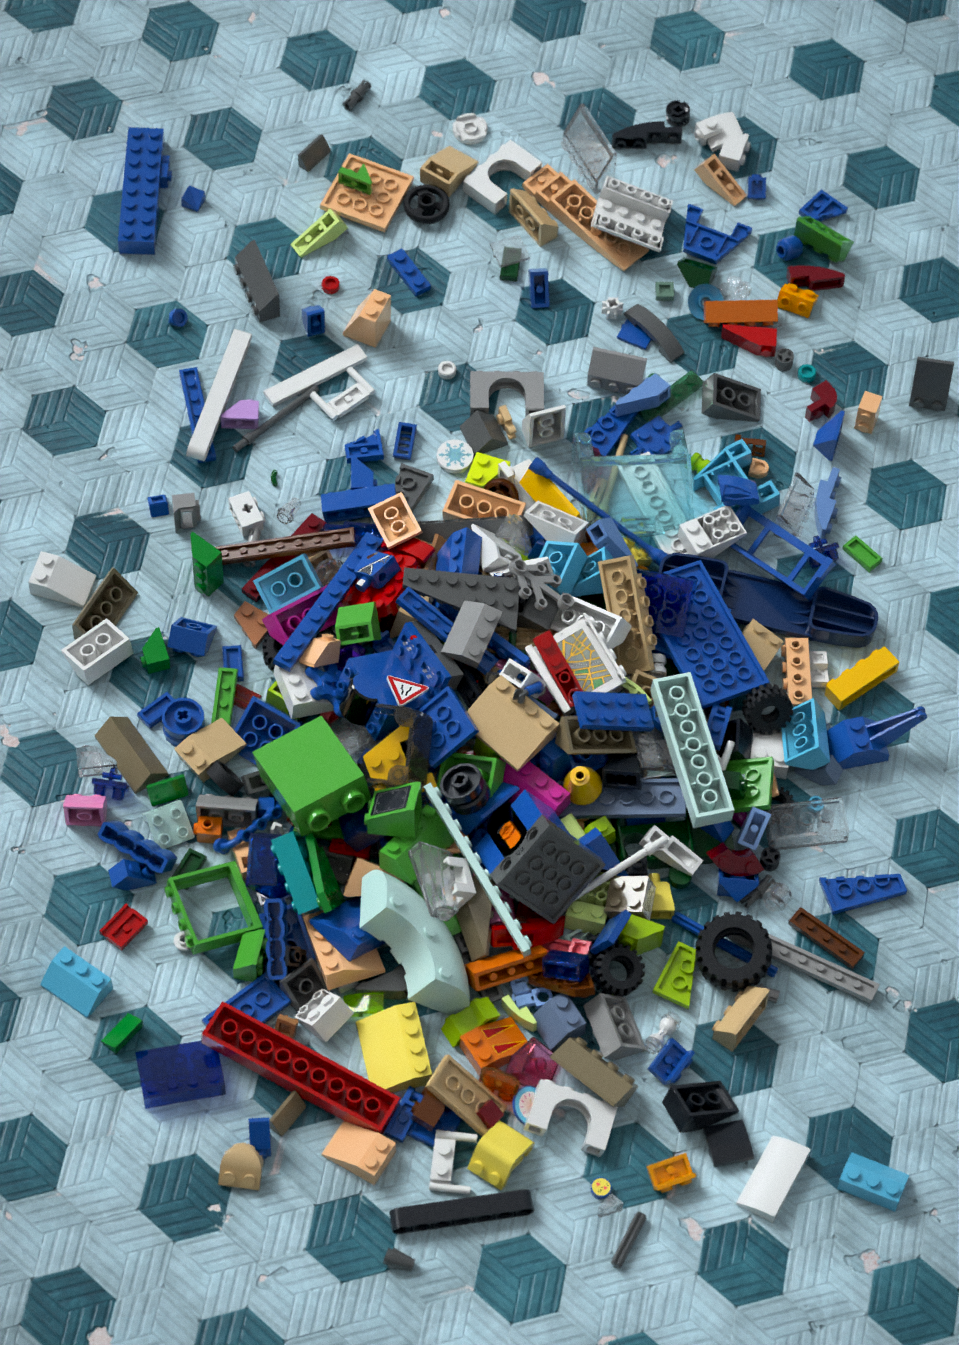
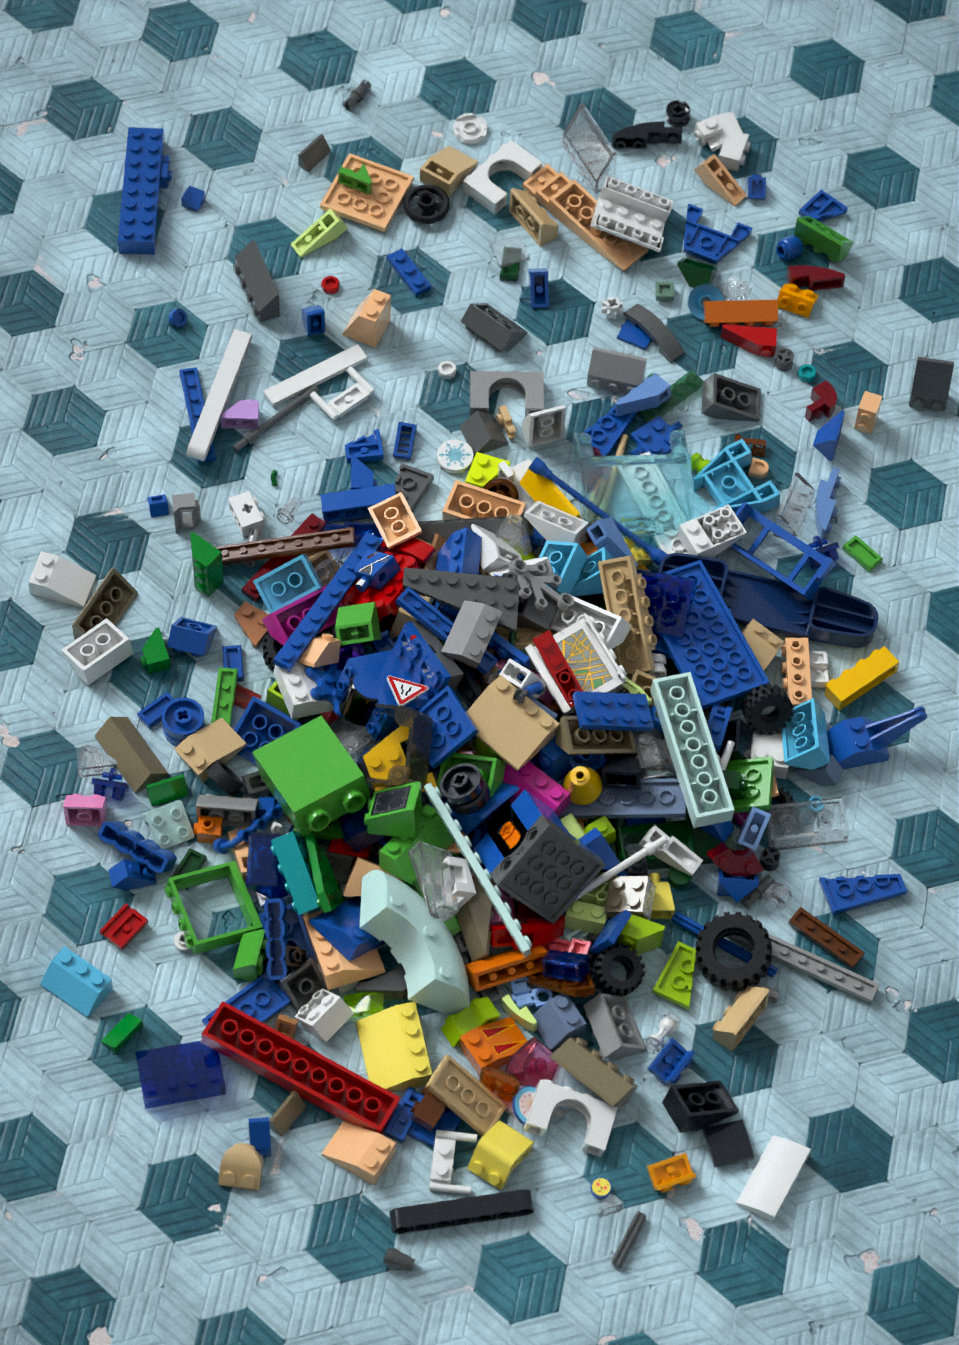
dark red tile [476,1099,504,1129] -> none
blue slope [527,538,545,560] -> none
blue slope [717,475,760,506] -> none
medium azure slope [837,1152,909,1212] -> none
none -> dark grey slope [460,303,528,352]

